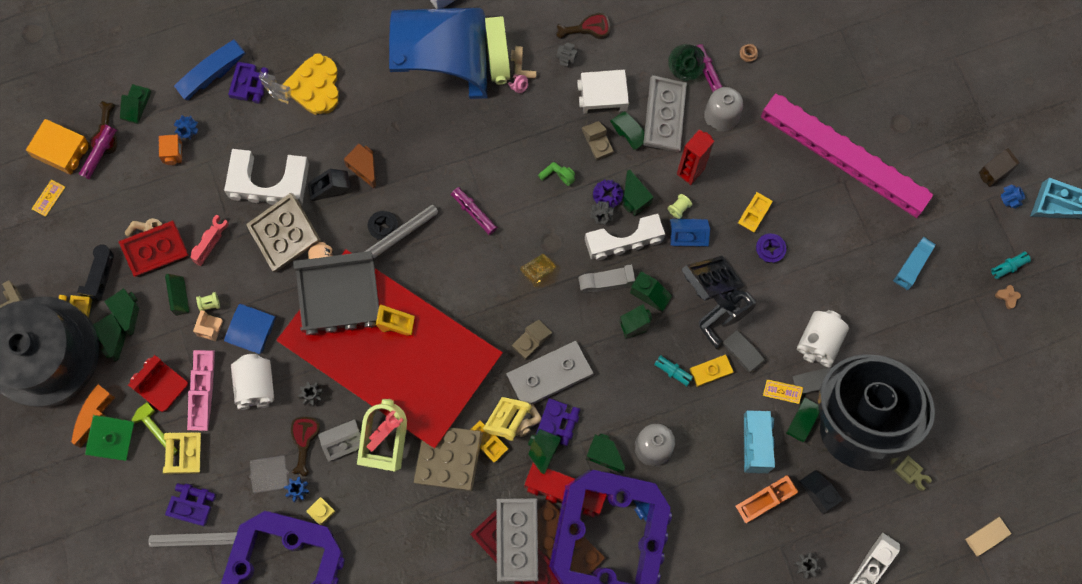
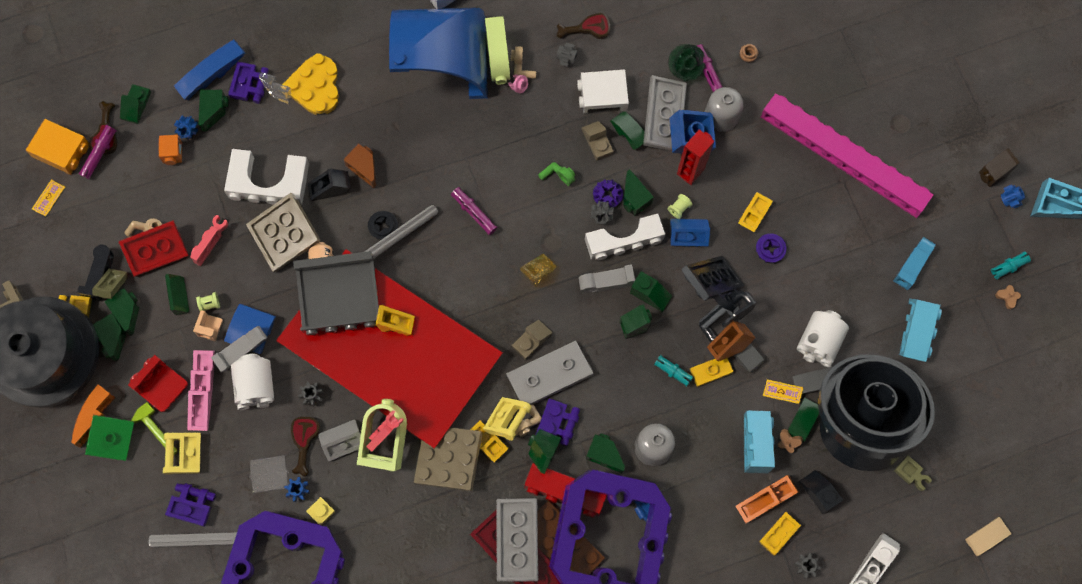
none -> olive plate [92,269,128,299]
none -> dark green slope [199,90,229,132]
none -> light grey leg [211,326,267,372]
none -> blue brick [670,110,716,154]
none -> dark orange slope [707,320,755,361]
none -> yellow plate [759,512,801,556]
none -> medium nougat piece [778,429,803,453]
none -> medium azure wedge [899,298,942,362]

